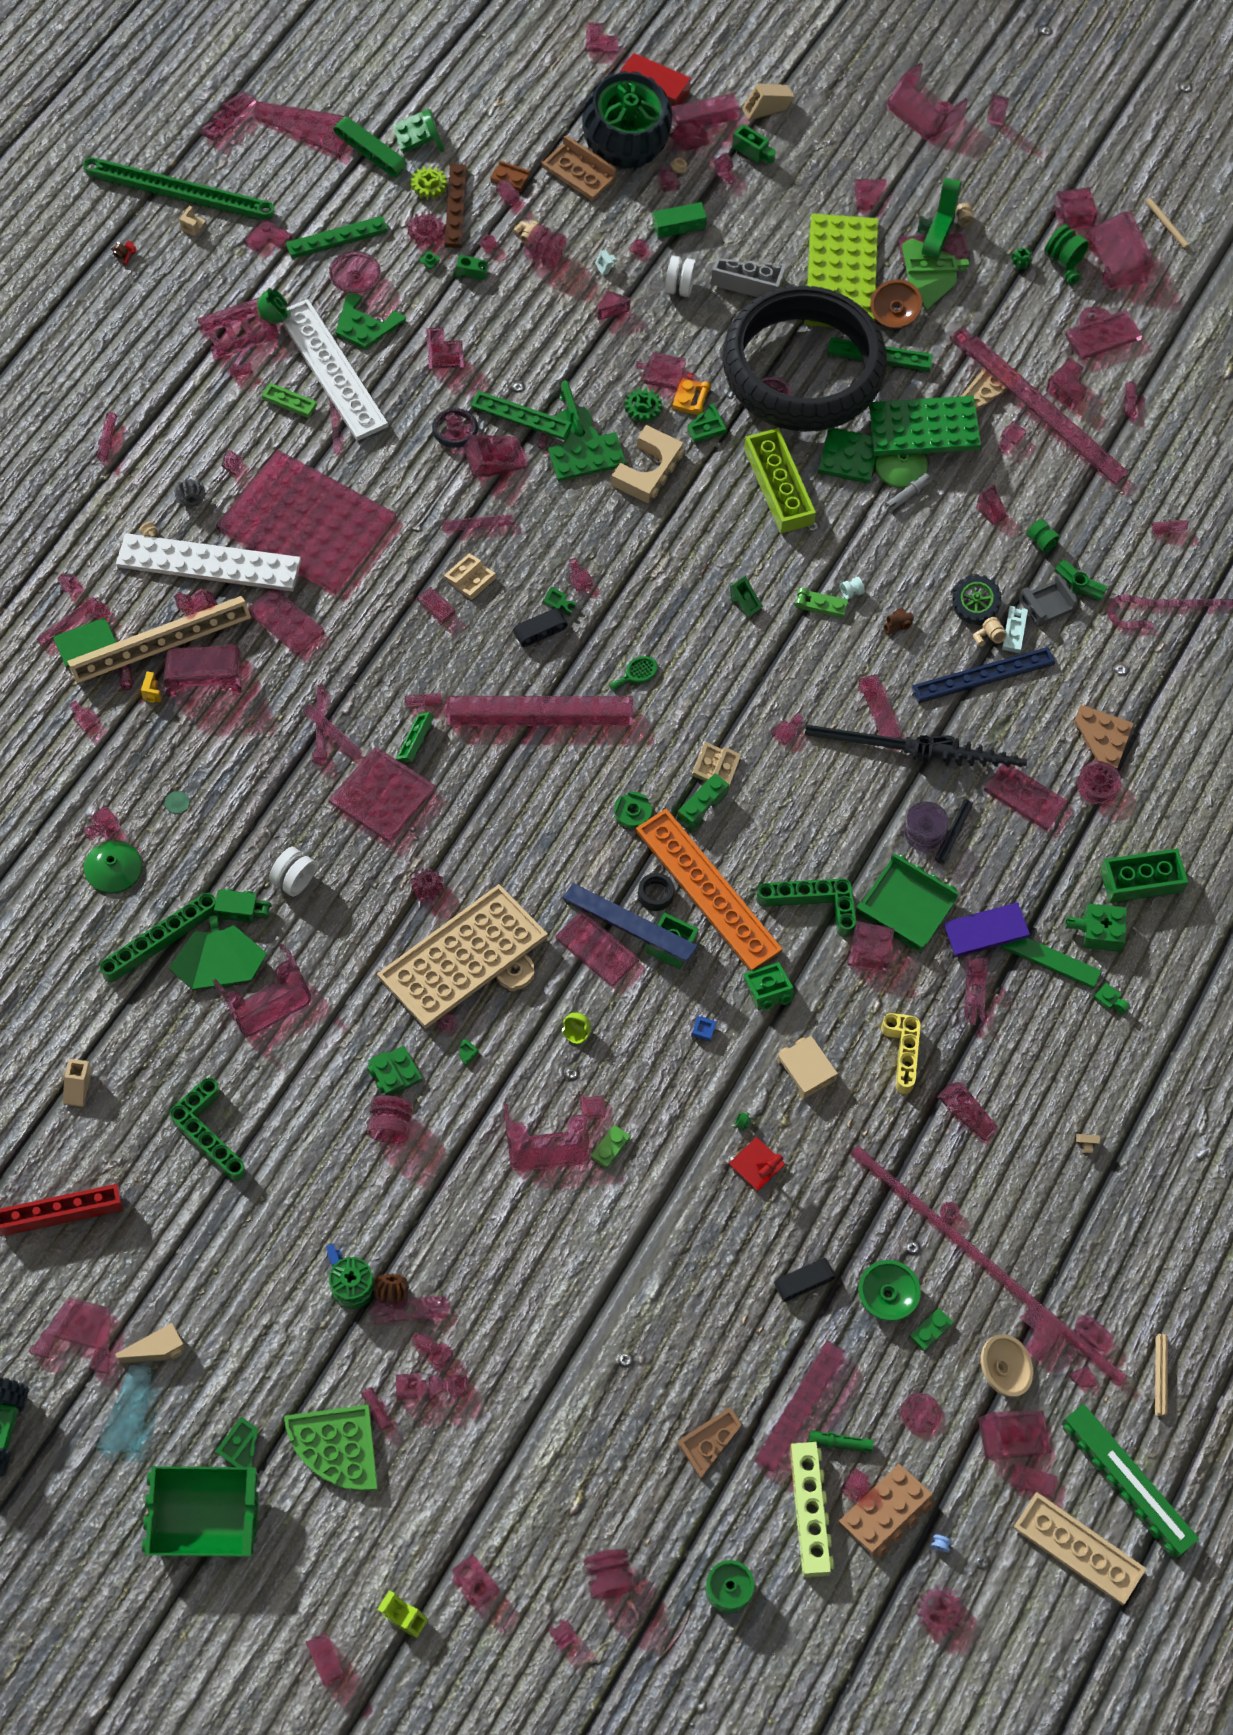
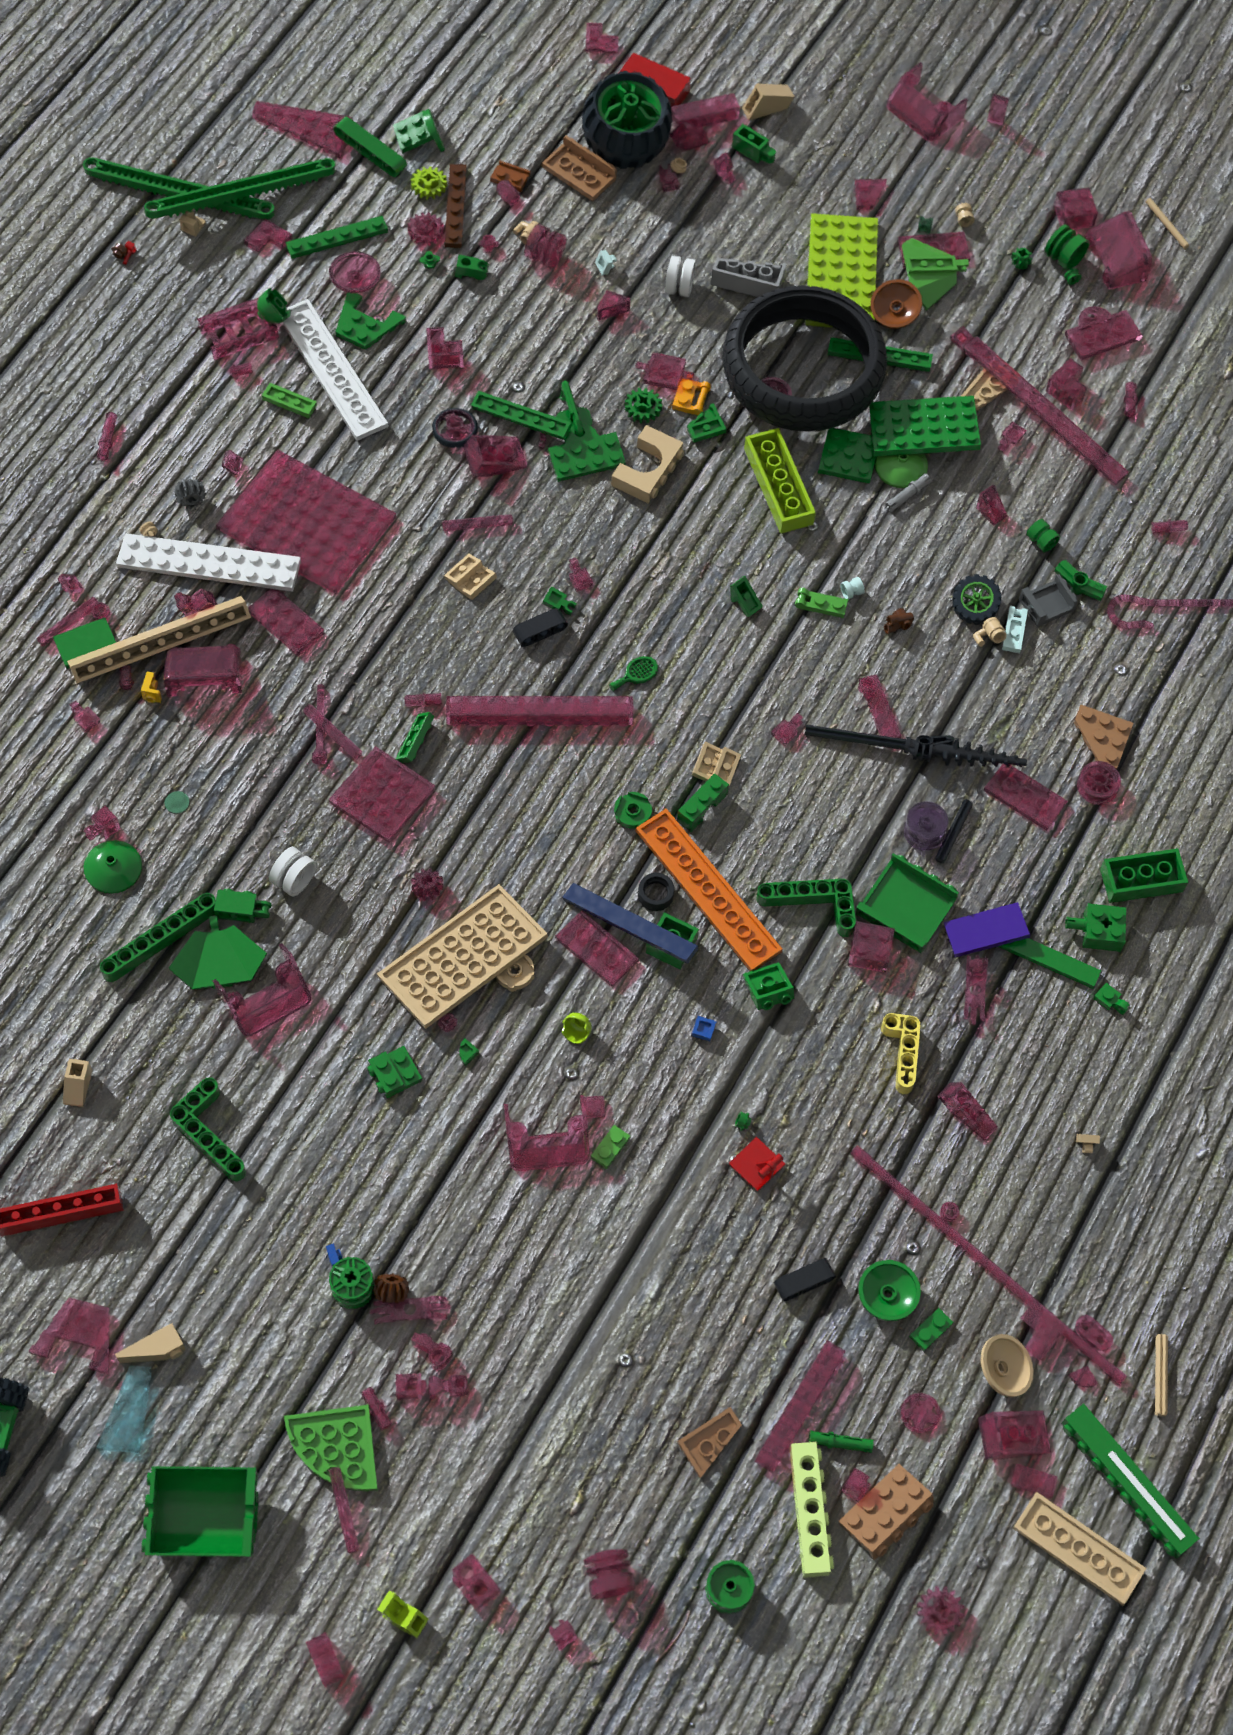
clear pink slope [201,91,256,141] -> none
green wing [215,1416,258,1467] -> none
clear pink bar [329,398,341,453] -> none
clear pink wheel [367,1096,413,1143] -> none
clear pink plate [417,587,456,624] -> none
clear pink plate [629,239,649,256] -> none
green brick [652,202,707,238] -> none
tan panel [777,1036,838,1100] -> none
dark blue tile [912,647,1055,704] -> none
green beam [922,177,962,258] -> none
light blue bush [931,1535,953,1553] -> none
none -> green gear [144,158,336,219]
none -> clear pink axle [329,1467,359,1553]

